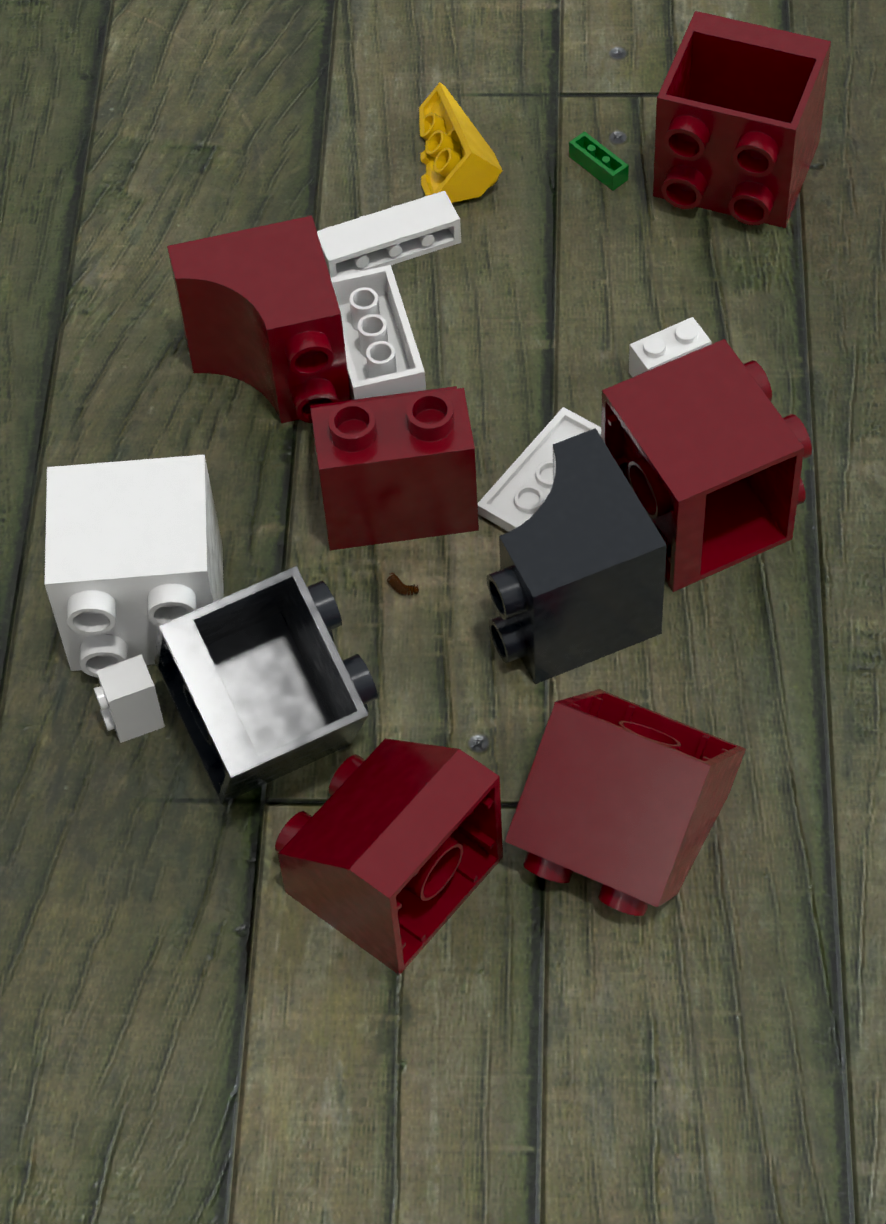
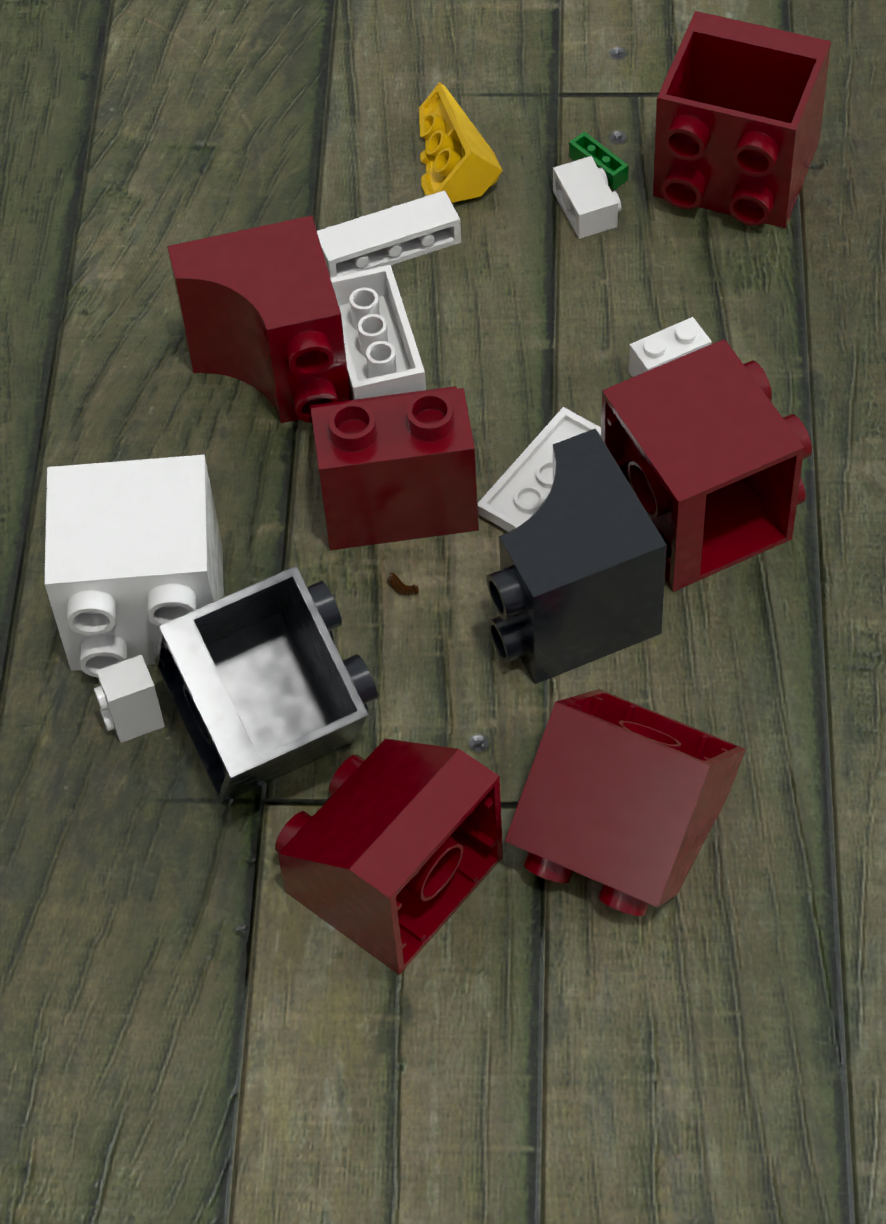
none -> white brick [553,156,621,239]

